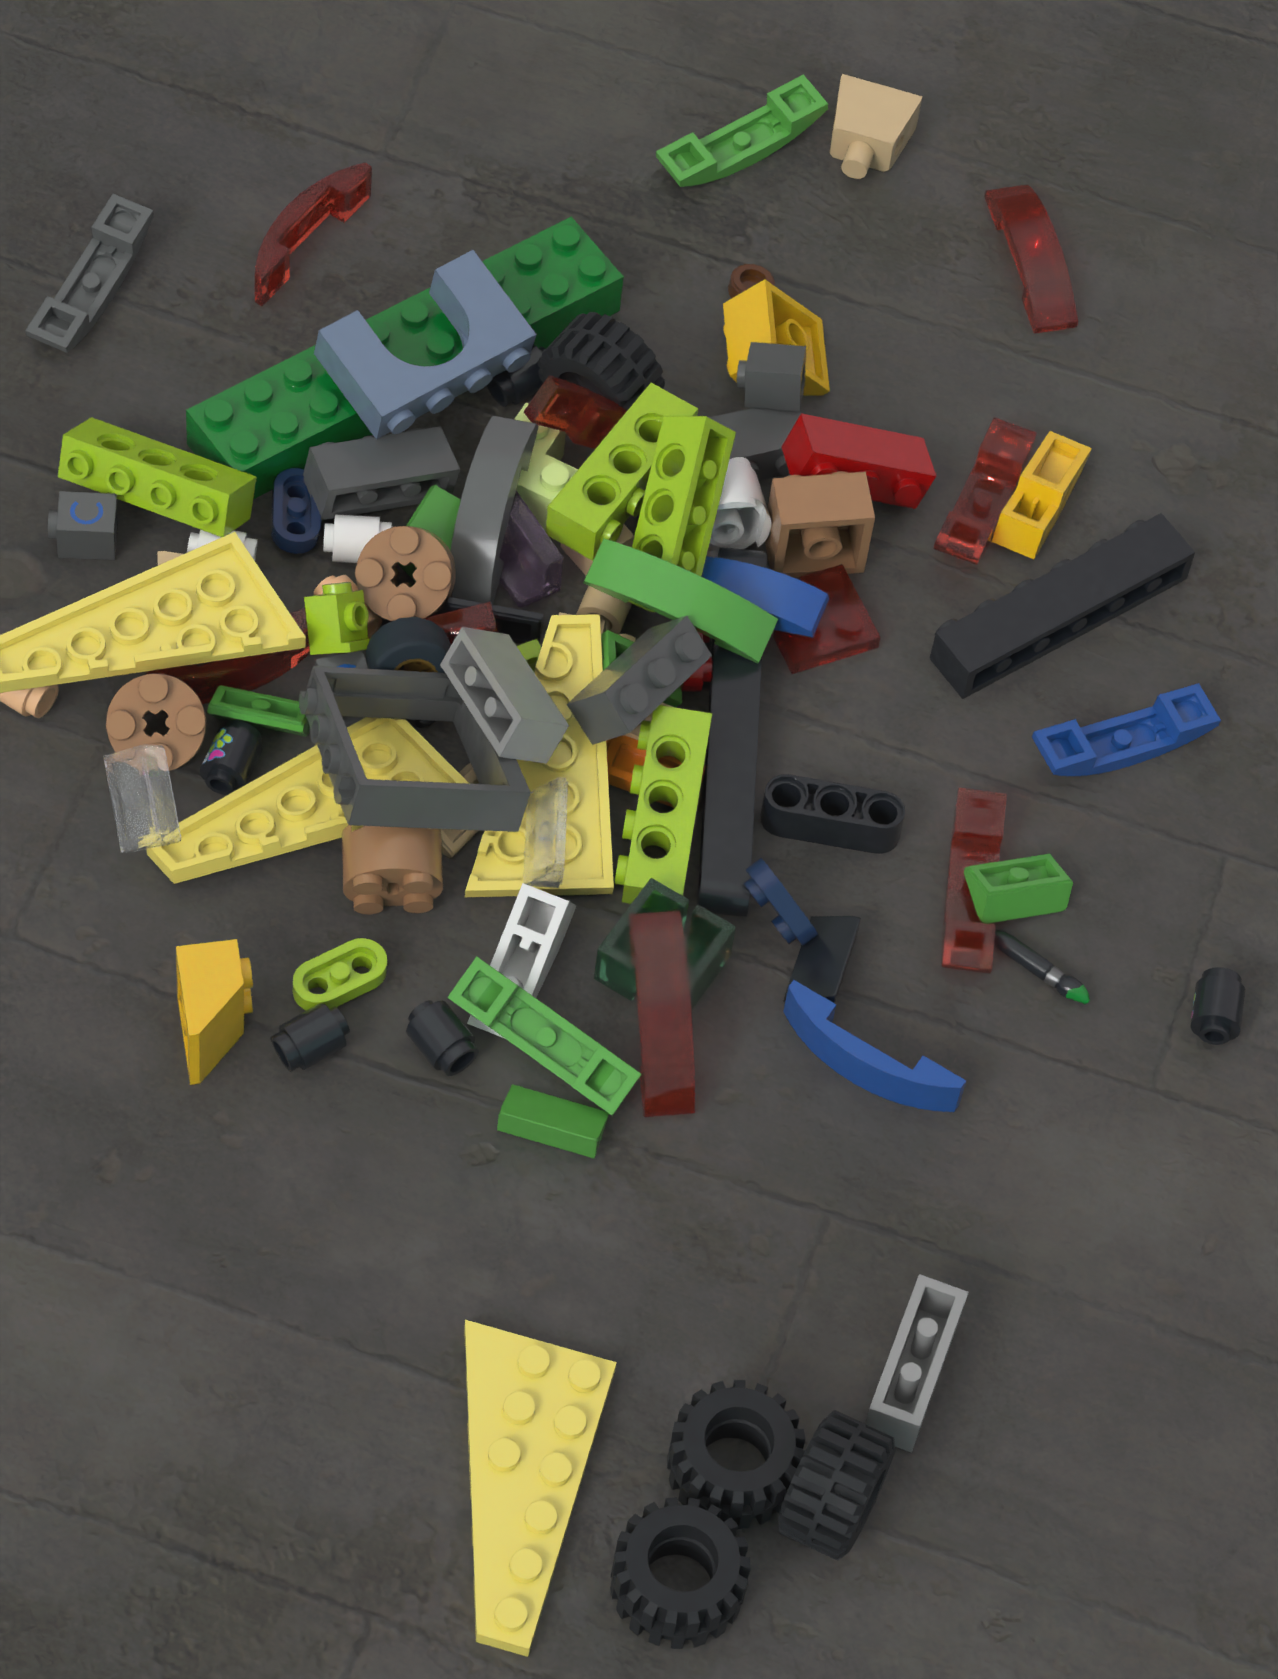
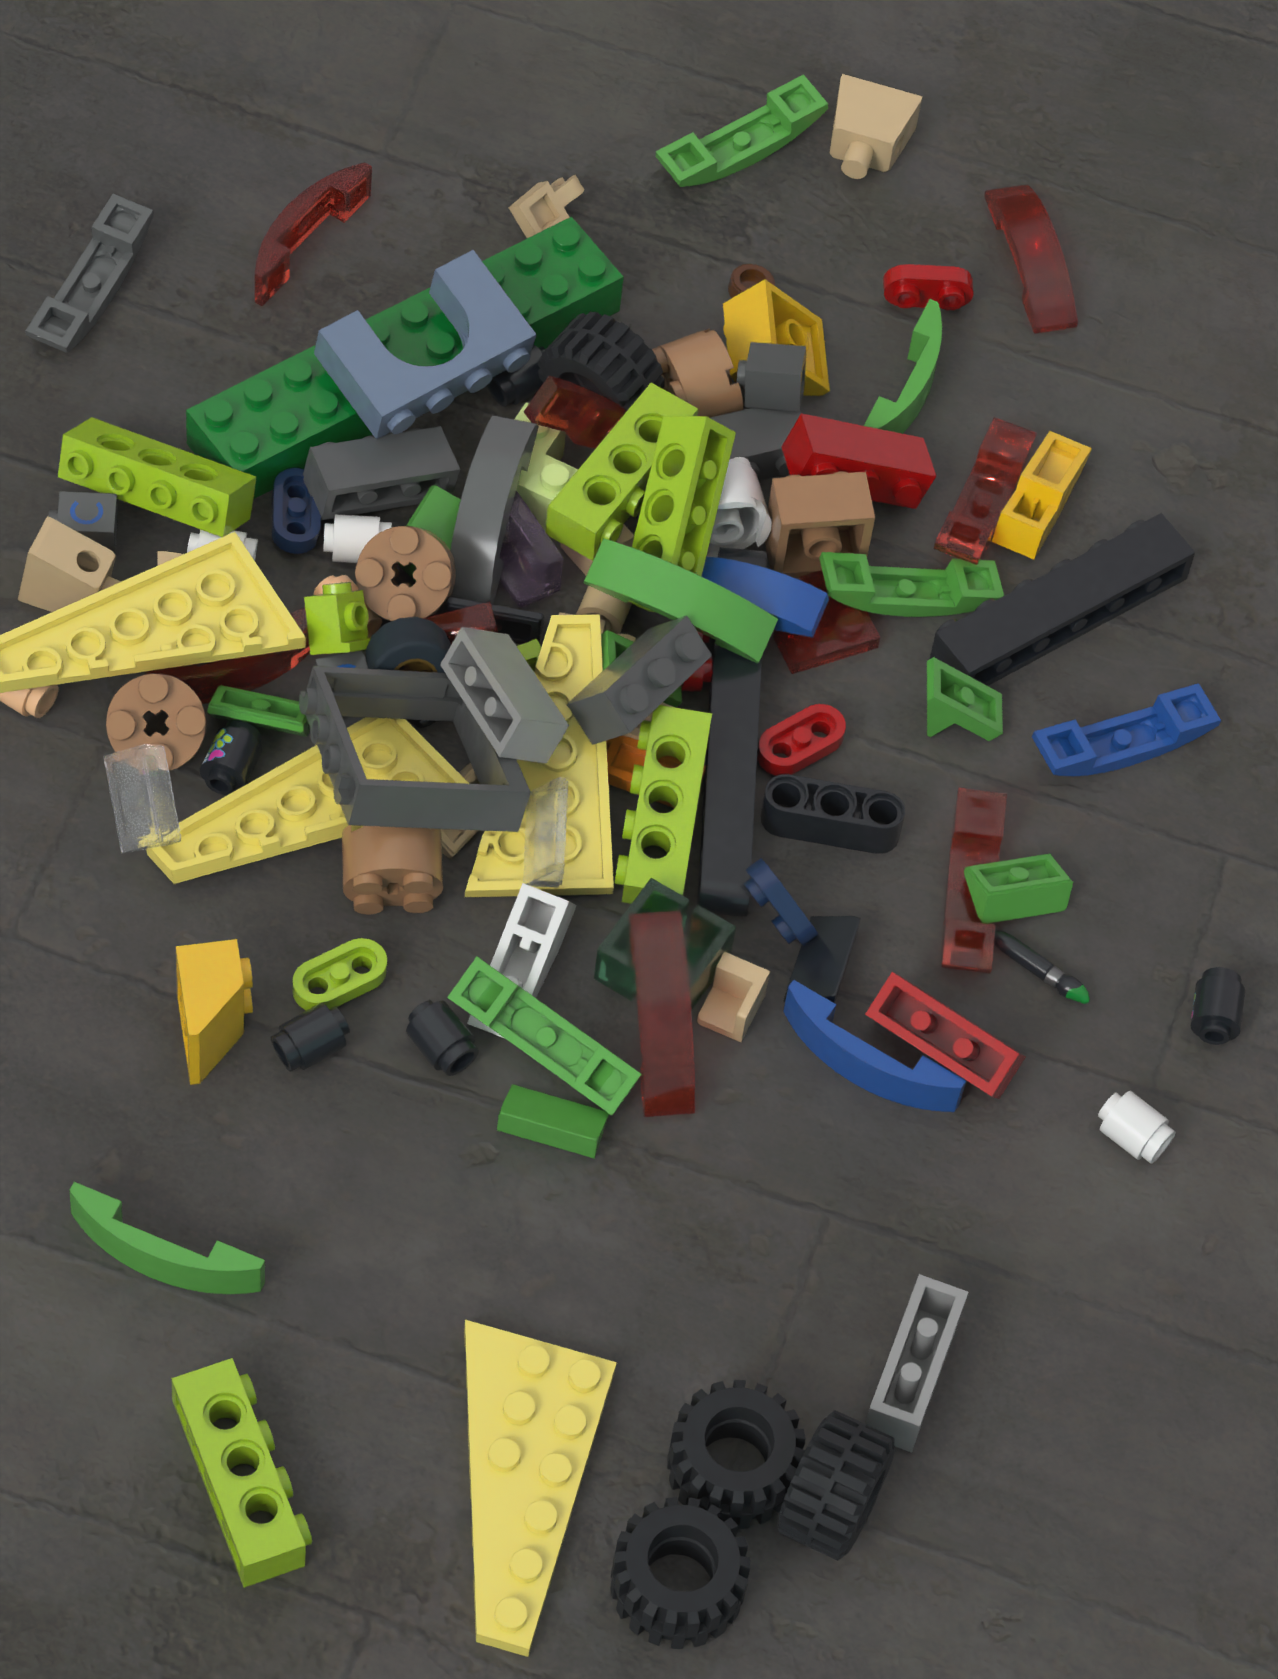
none -> tan torso [18,516,122,612]
none -> bright green slope [69,1182,265,1294]
none -> lime brick [171,1358,312,1588]
none -> tan plate [508,175,584,238]
none -> medium nougat brick [652,328,743,418]
none -> tan panel [697,951,770,1042]
none -> red plate [757,704,846,776]
none -> bright green slope [819,552,1004,617]
none -> bright green slope [864,299,942,434]
none -> red brick [865,972,1026,1099]
none -> red plate [883,264,974,310]
none -> bright green slope [927,657,1003,741]
none -> white brick [1098,1091,1176,1164]

